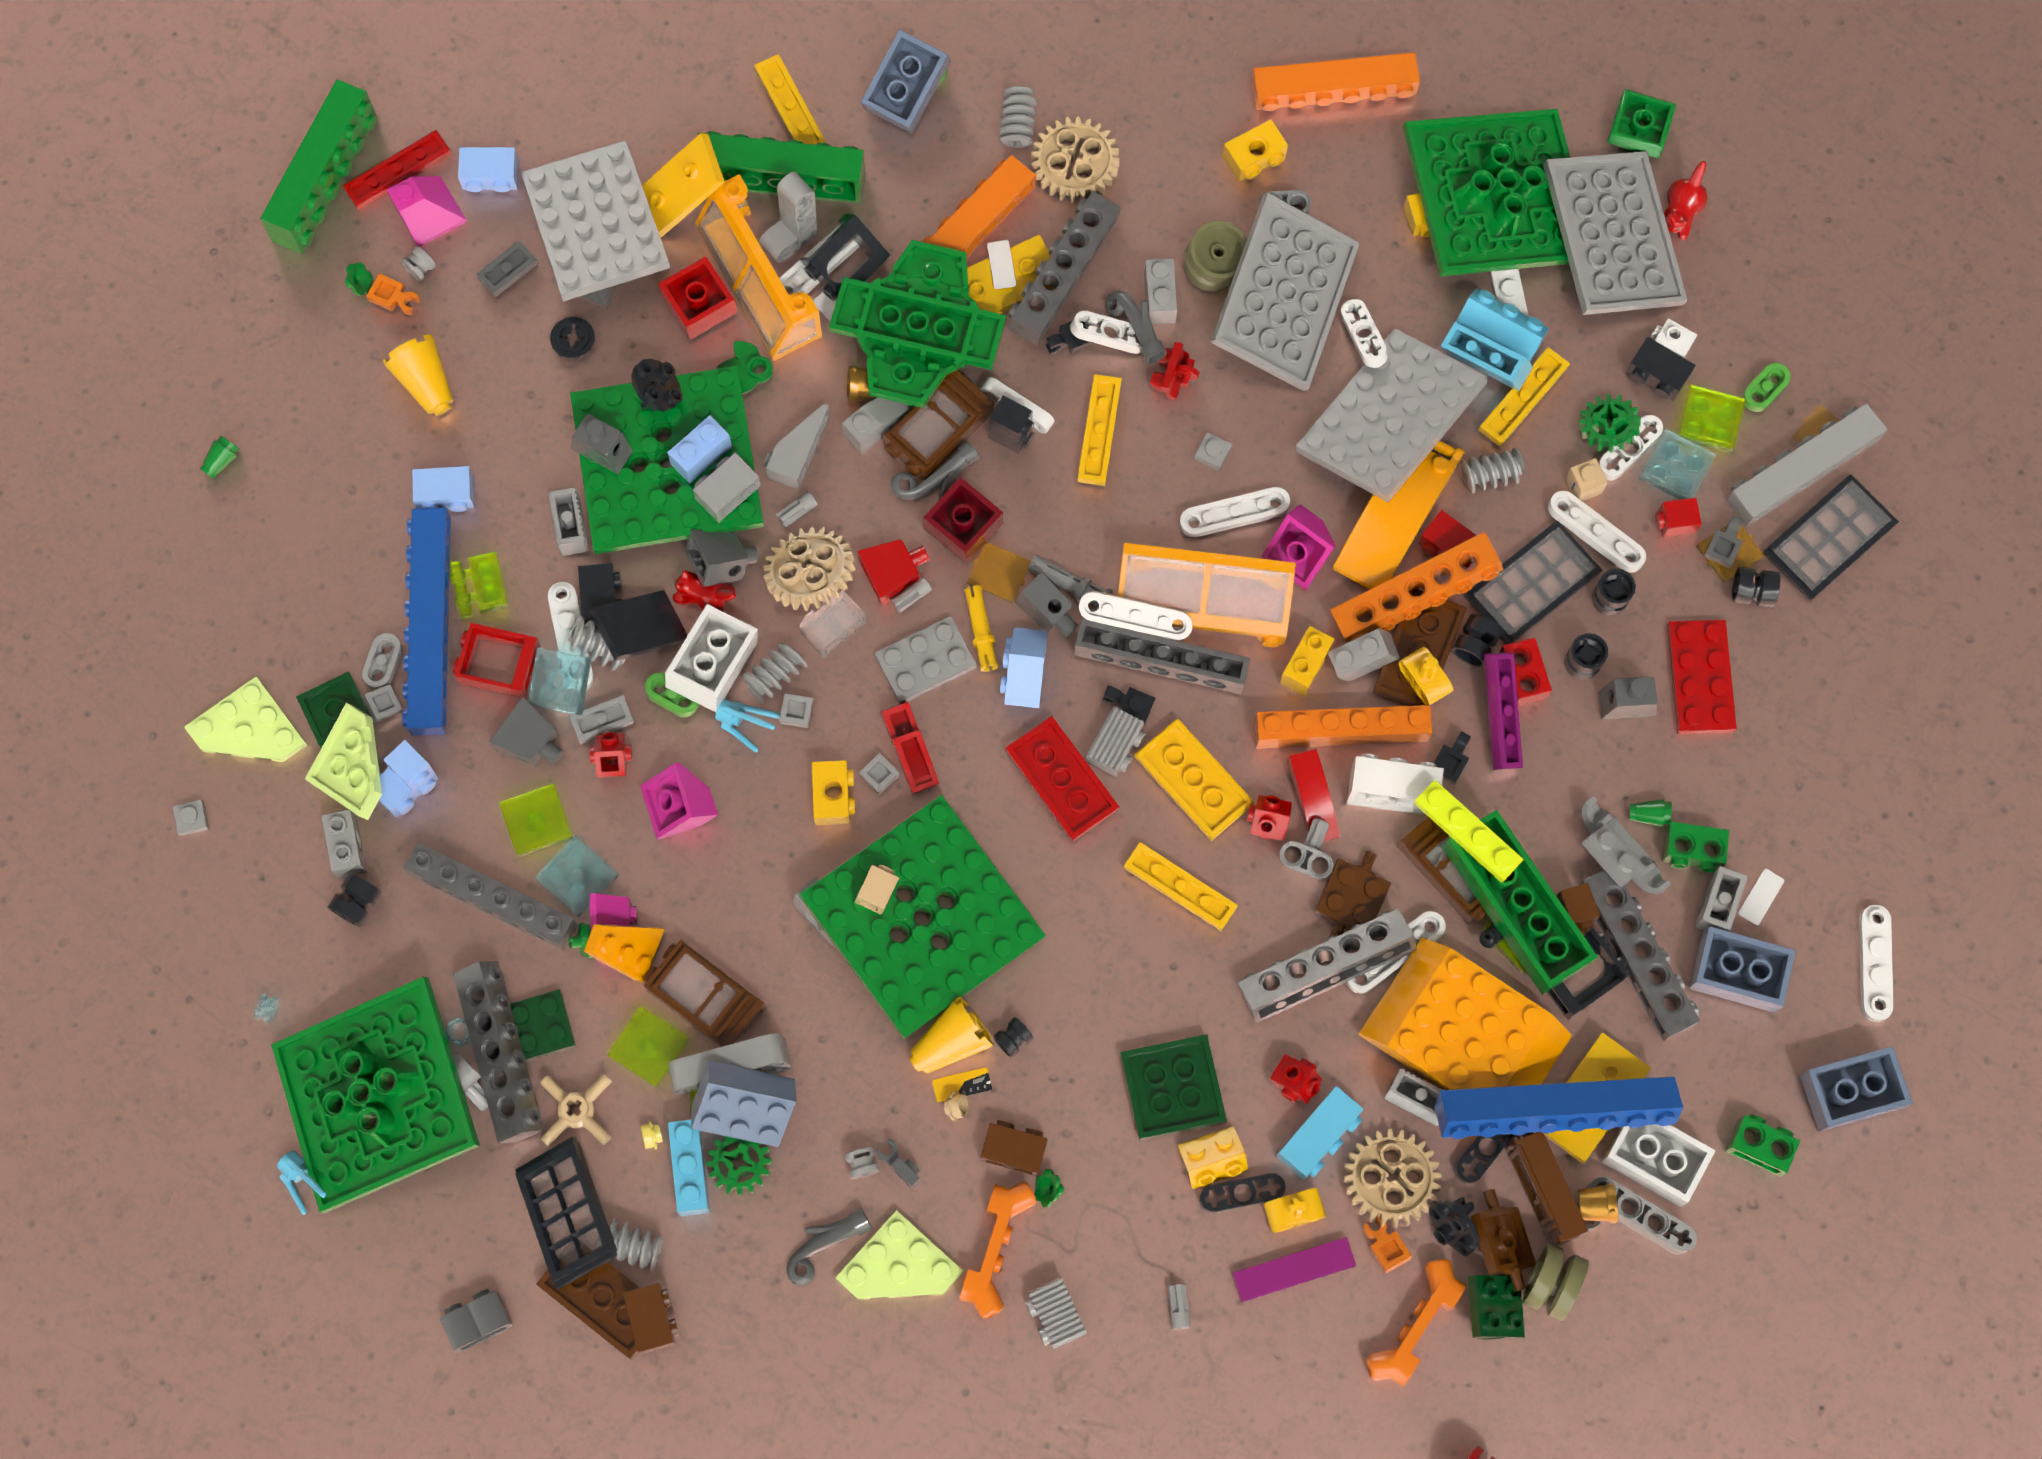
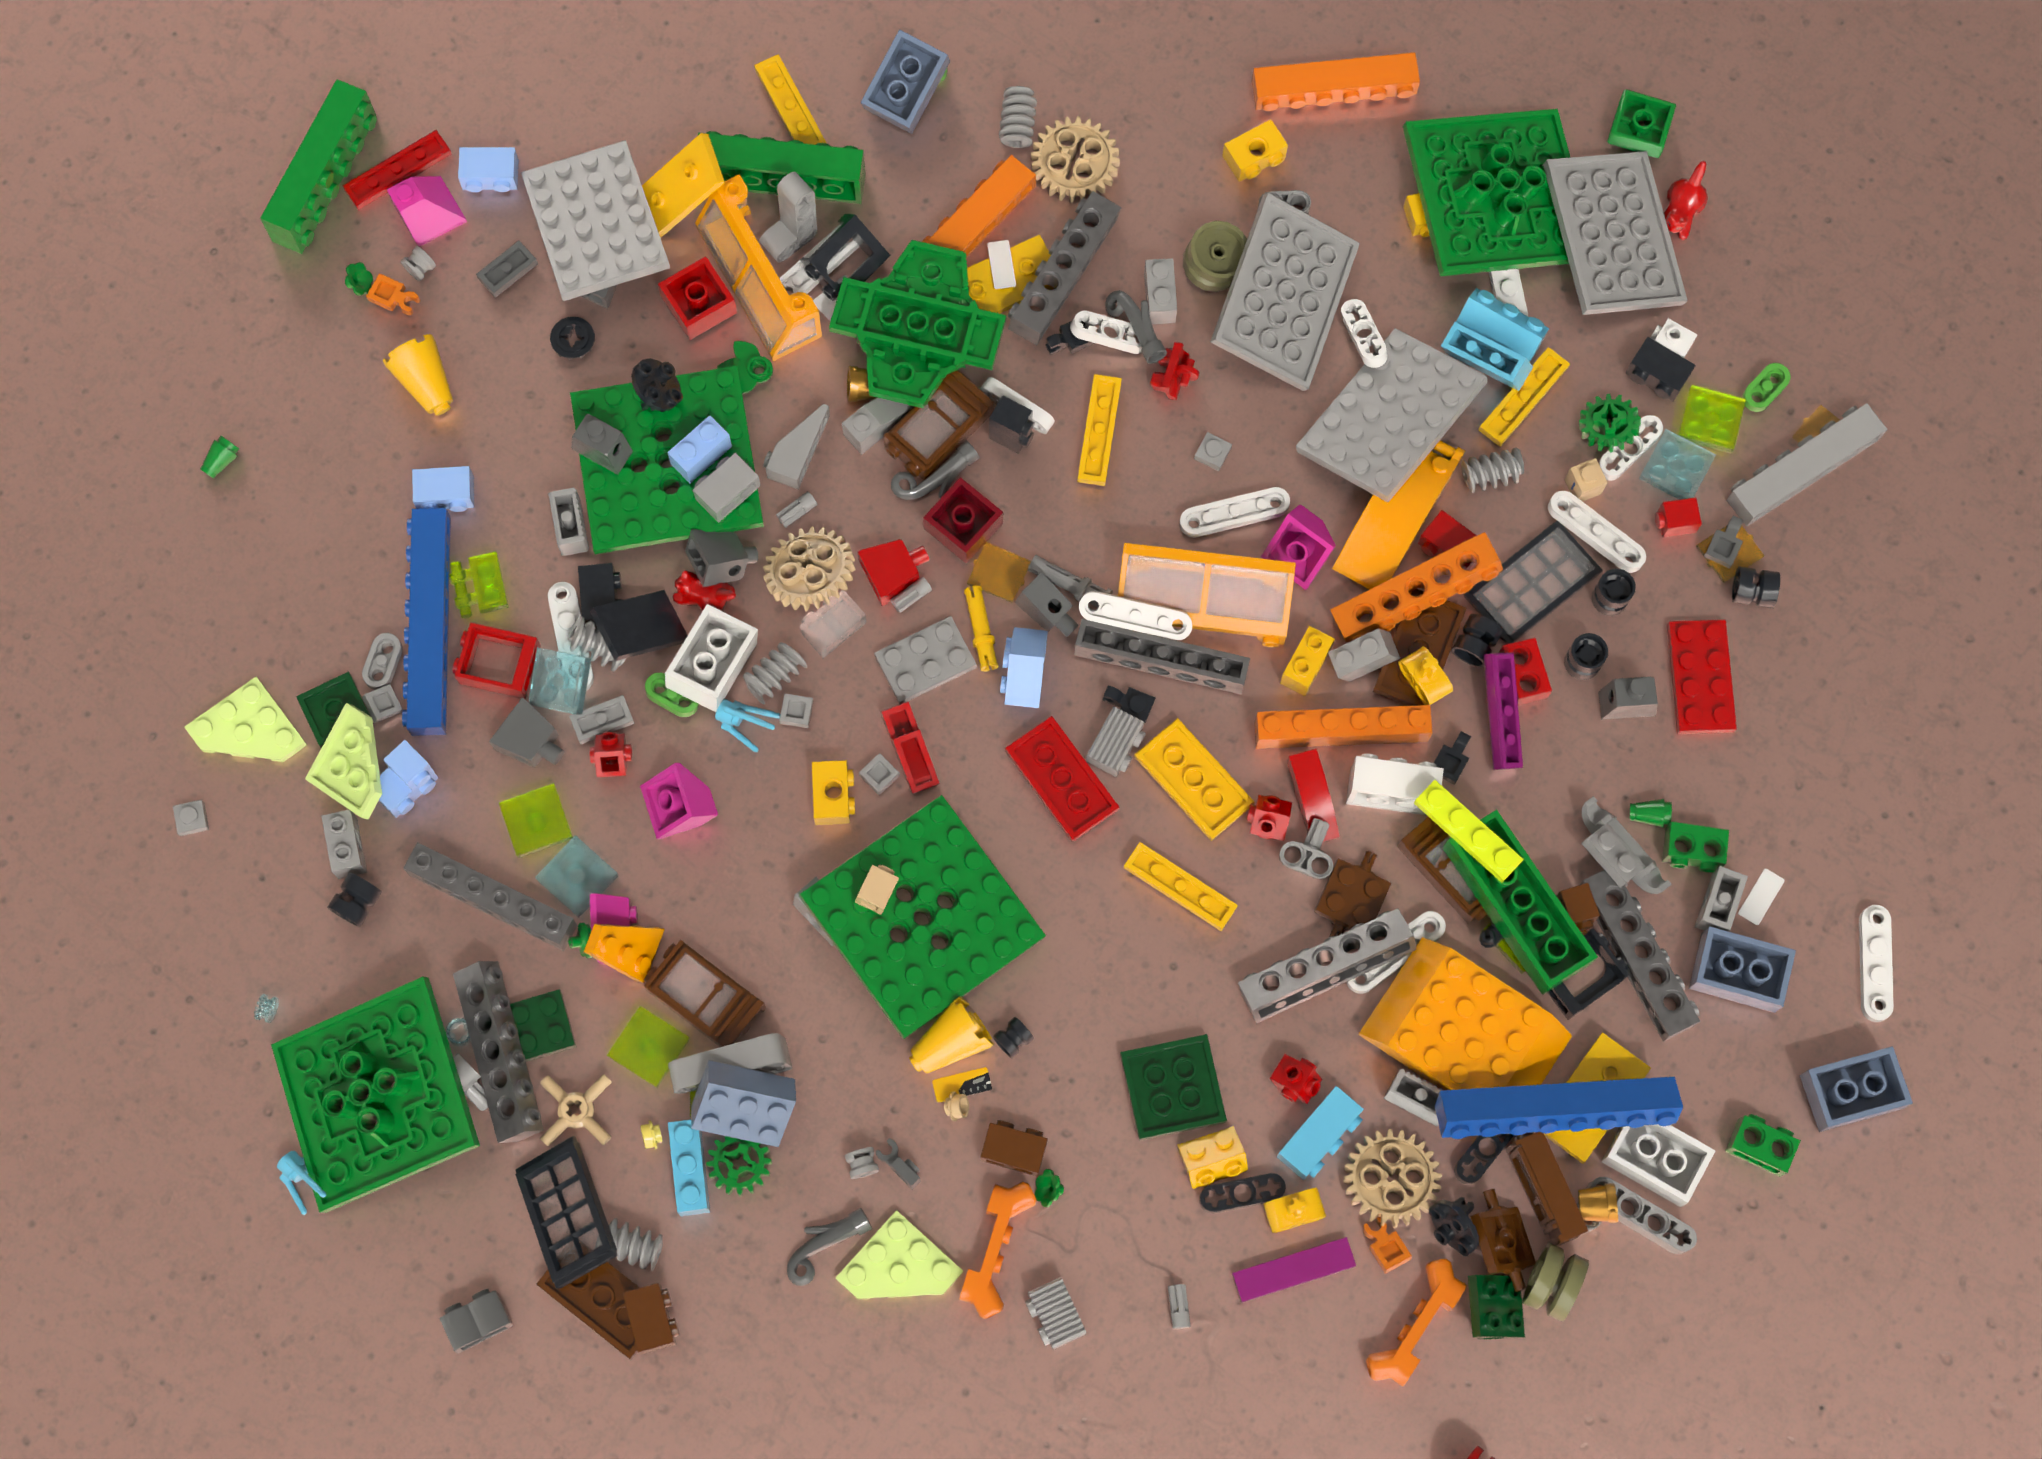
clear piece [1762,474,1899,601] -> none

